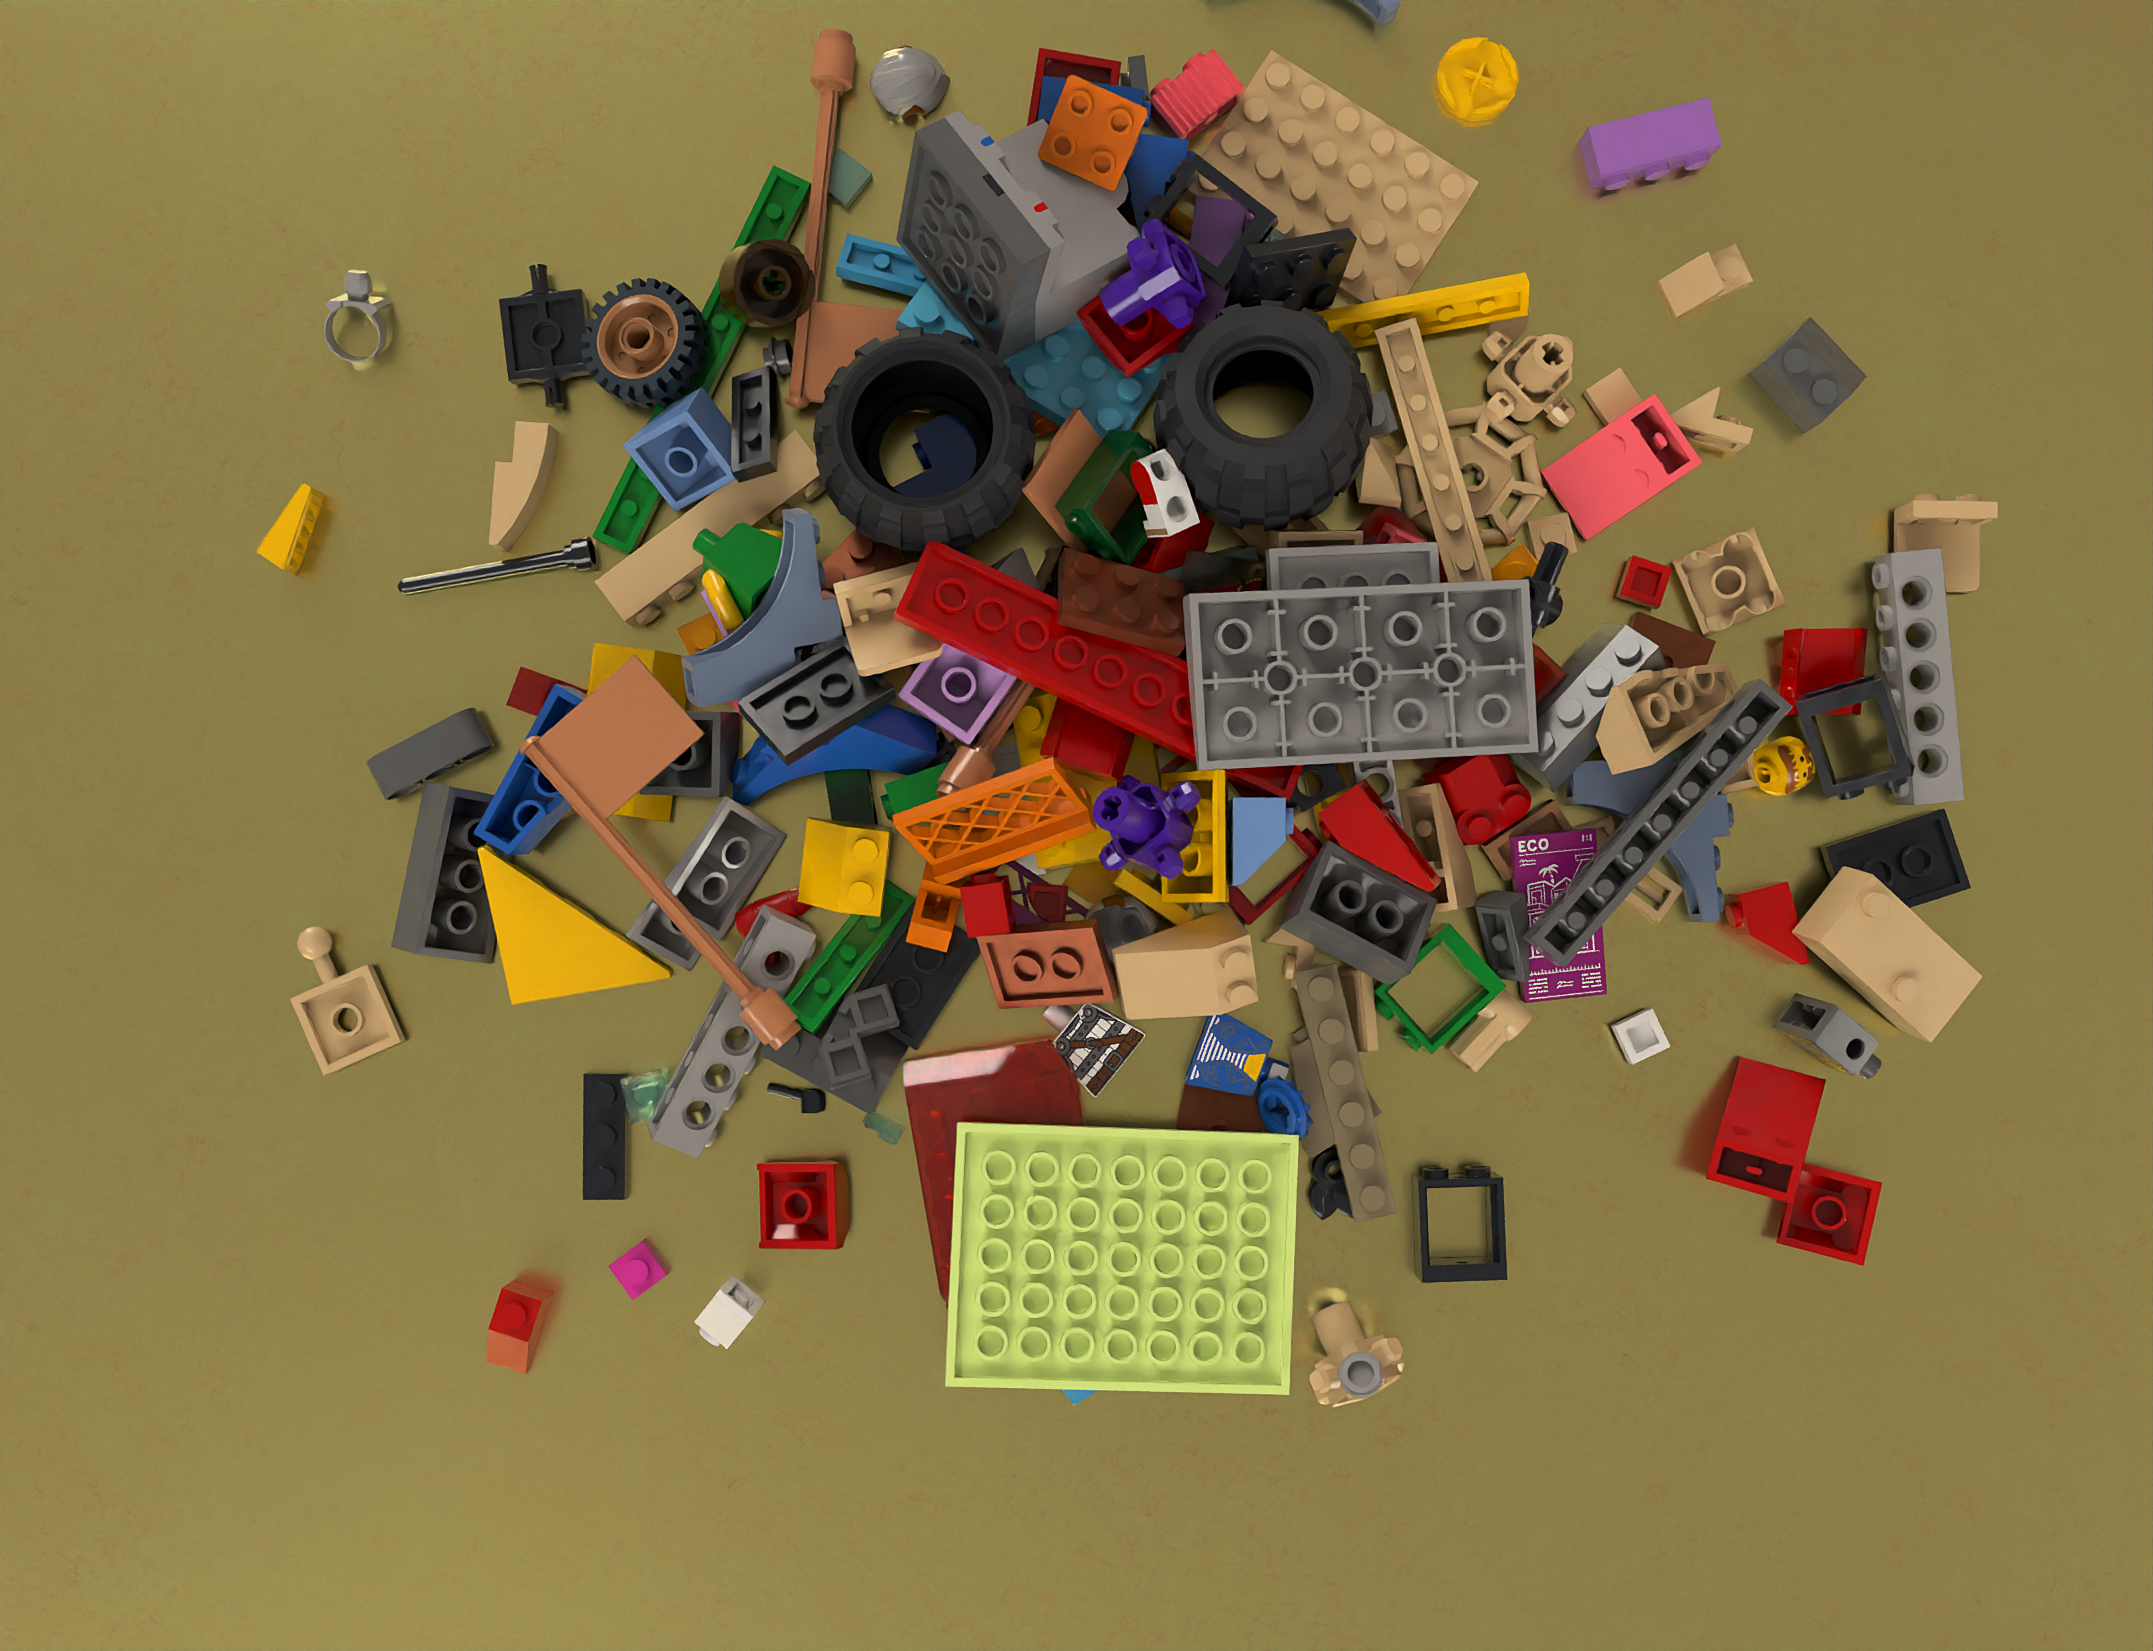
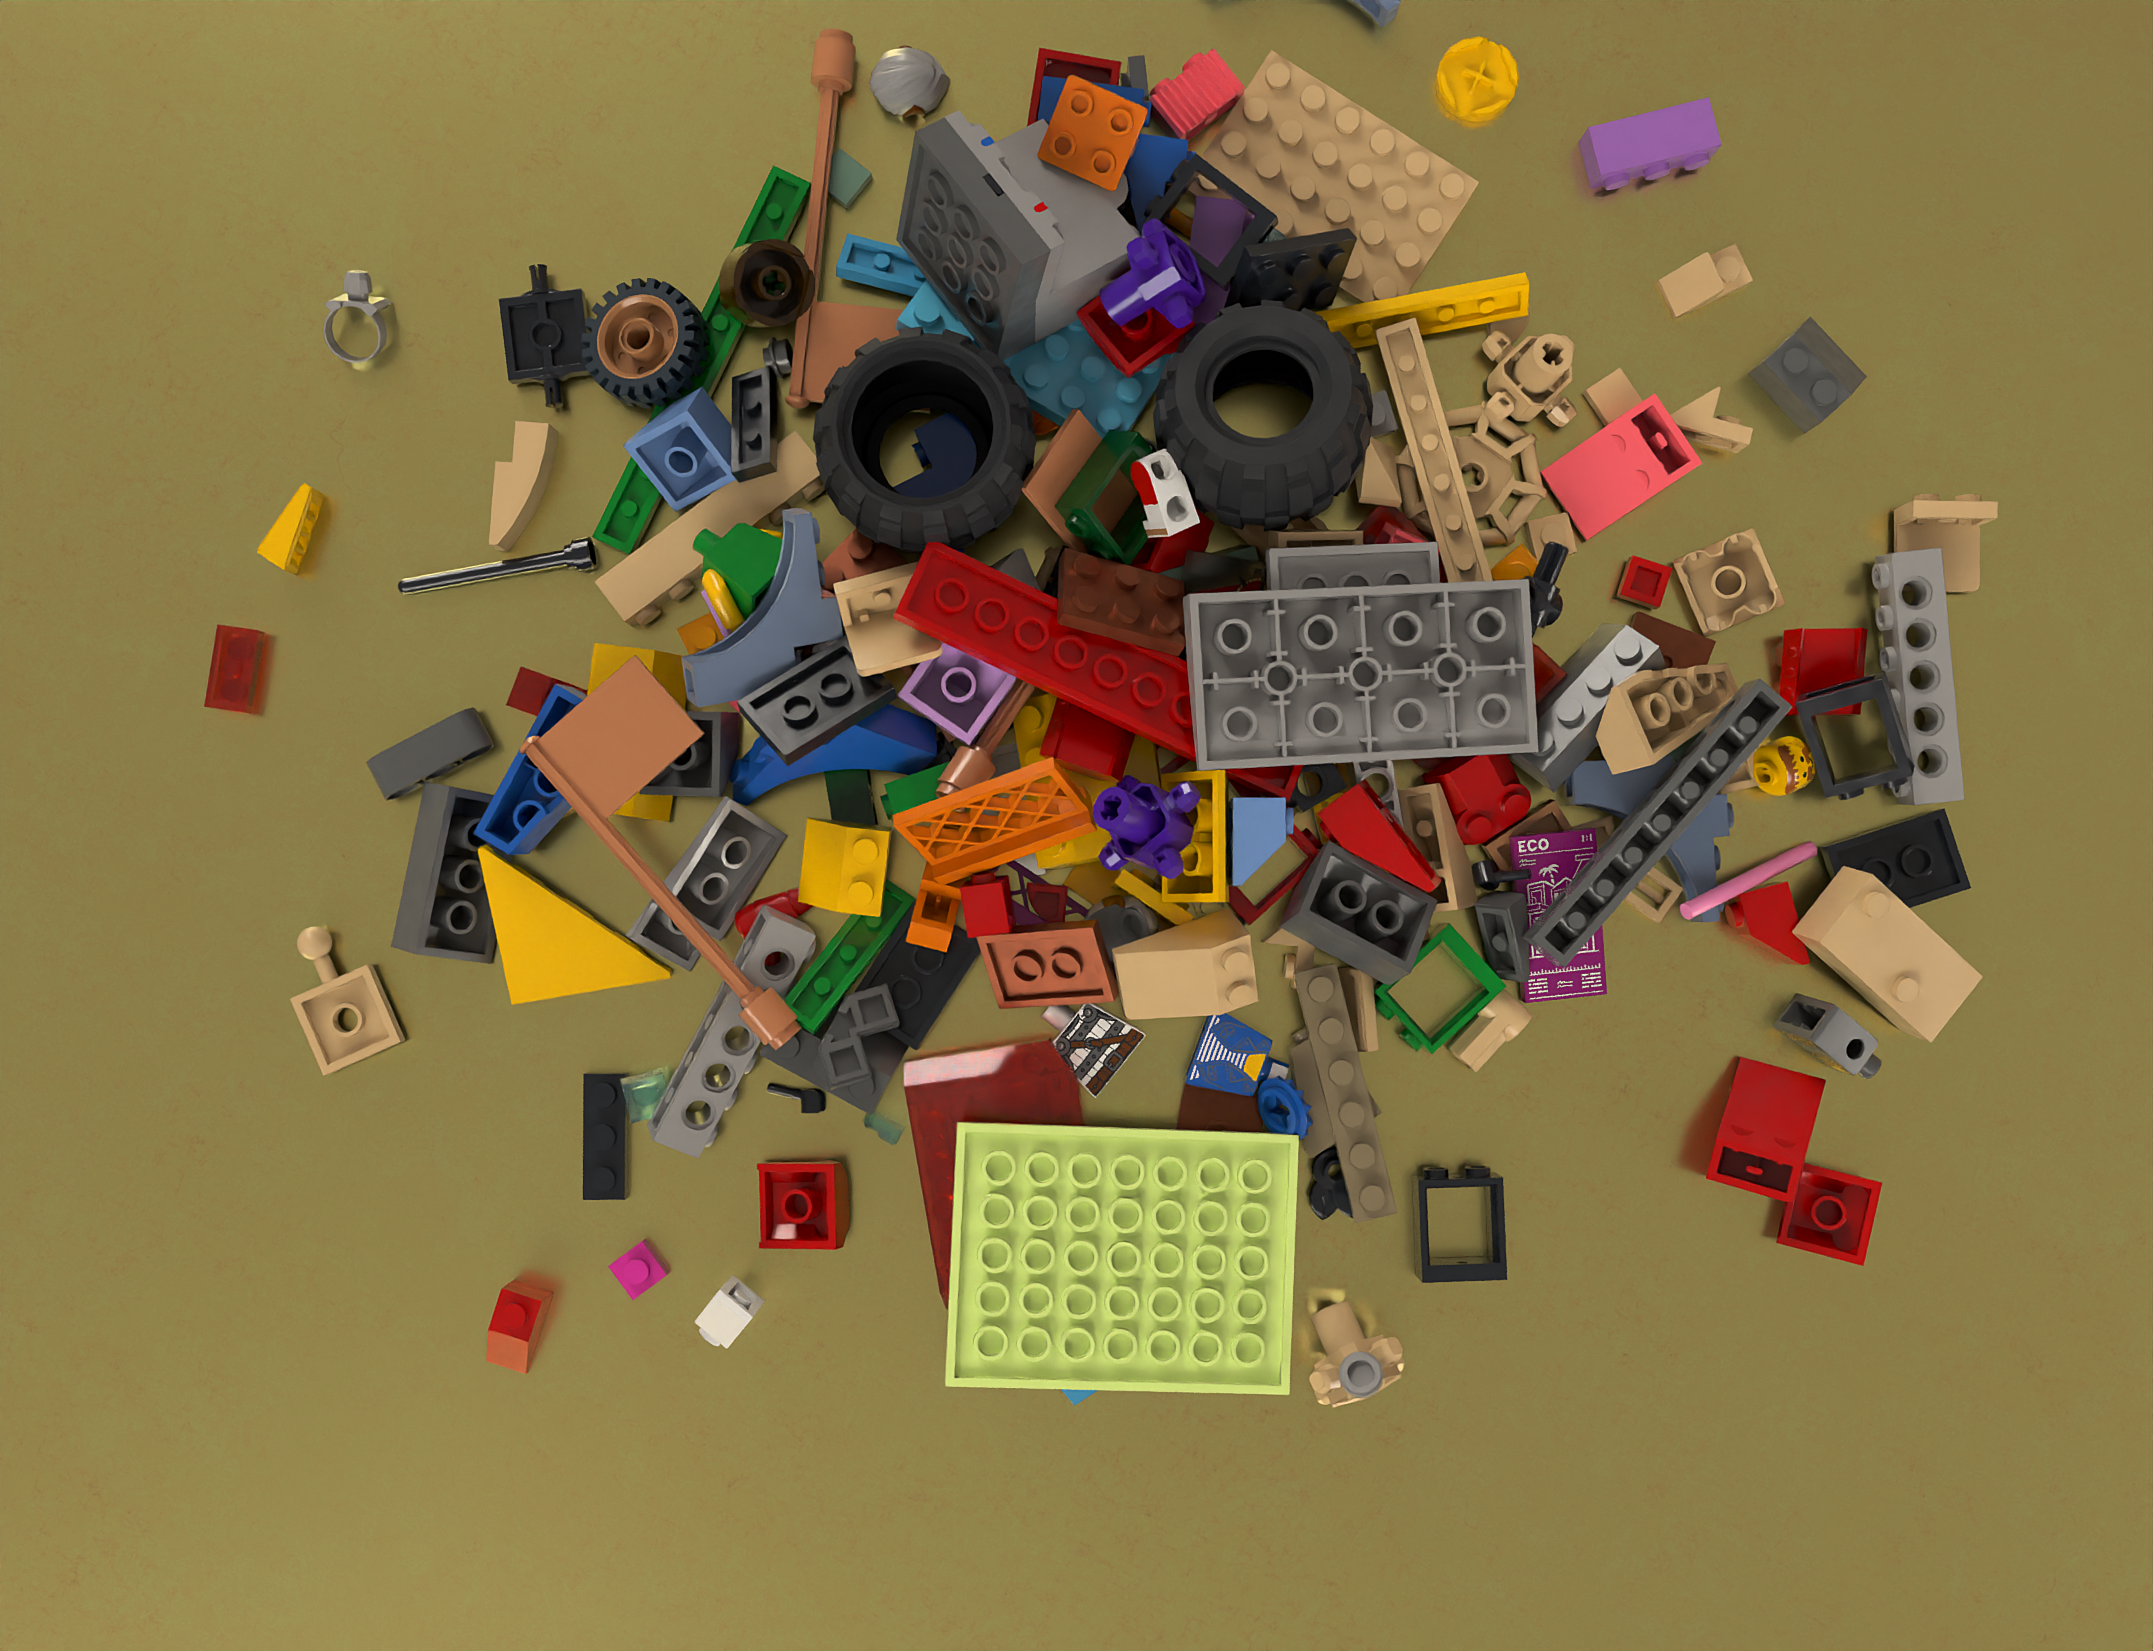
white plate [1611,1008,1671,1064] -> none
none -> clear red plate [204,624,265,714]
none -> black hand [1472,860,1532,891]
none -> bright pink bar [1680,841,1817,920]

